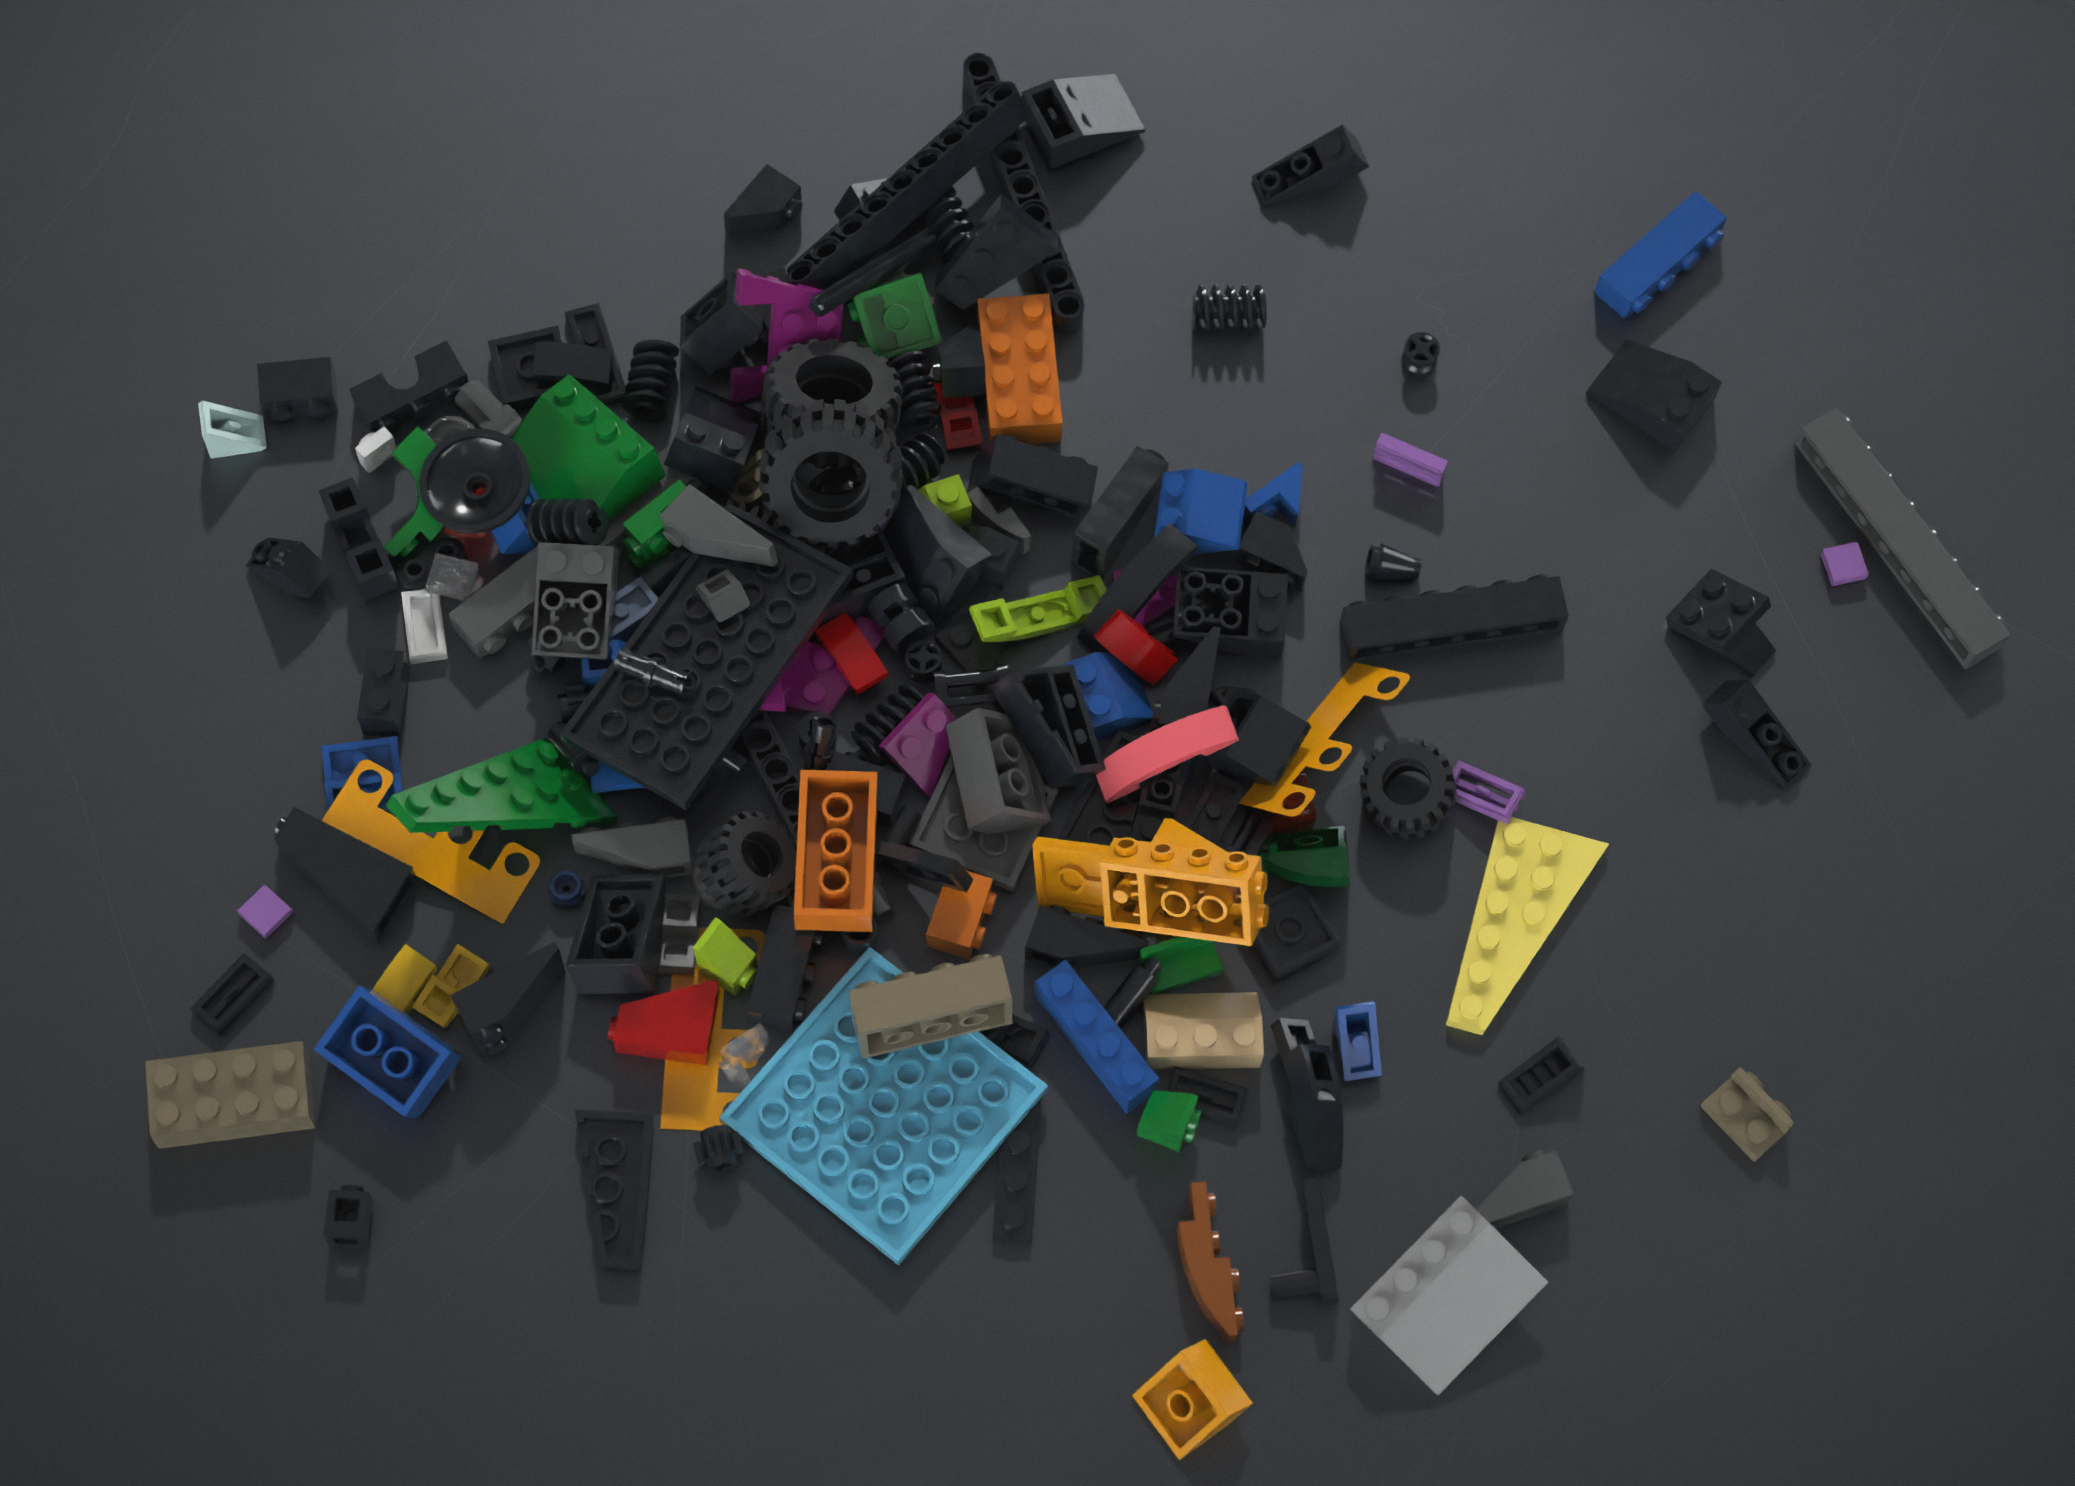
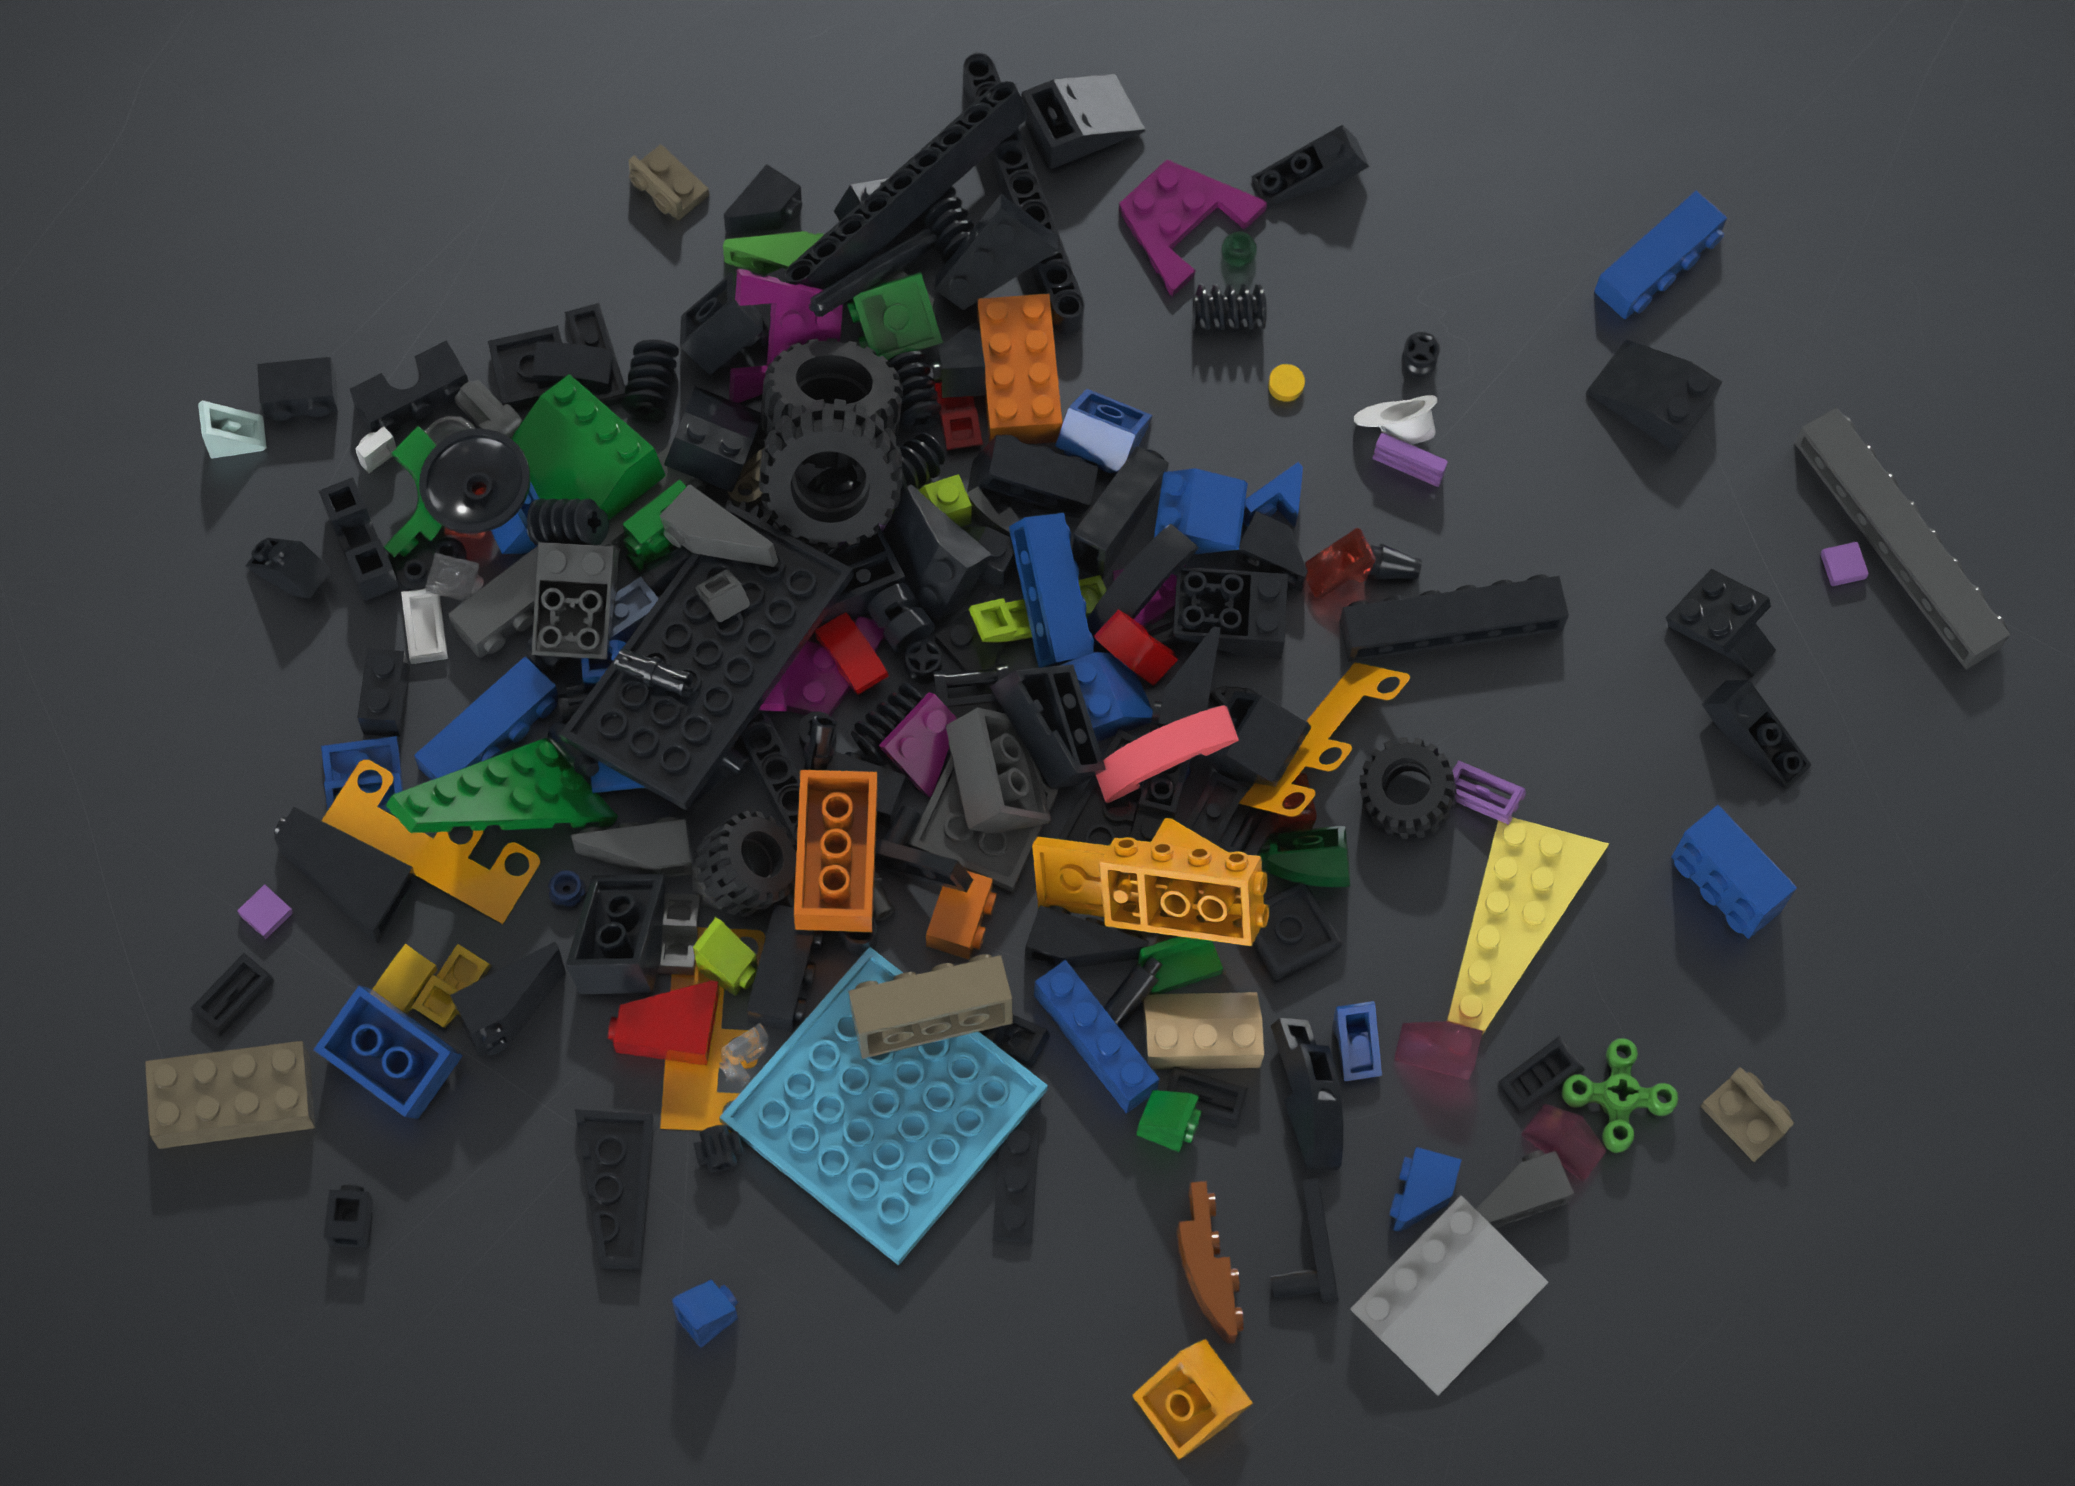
none -> blue brick [414,657,558,780]
none -> dark tan bracket [628,144,709,221]
none -> blue slope [672,1279,738,1348]
none -> bright green slope [723,231,825,275]
none -> blue brick [1009,513,1094,668]
none -> blue slope [1055,389,1153,473]
none -> magenta wing [1118,159,1267,297]
none -> clear green plate [1221,232,1257,267]
none -> yellow tile [1268,364,1305,402]
none -> clear red slope [1305,527,1376,598]
none -> white piece [1354,395,1437,445]
none -> blue slope [1389,1147,1461,1232]
none -> clear pink slope [1394,1021,1483,1080]
none -> clear pink slope [1521,1104,1607,1182]
none -> bright green gear [1561,1038,1678,1153]
none -> blue brick [1671,805,1797,940]

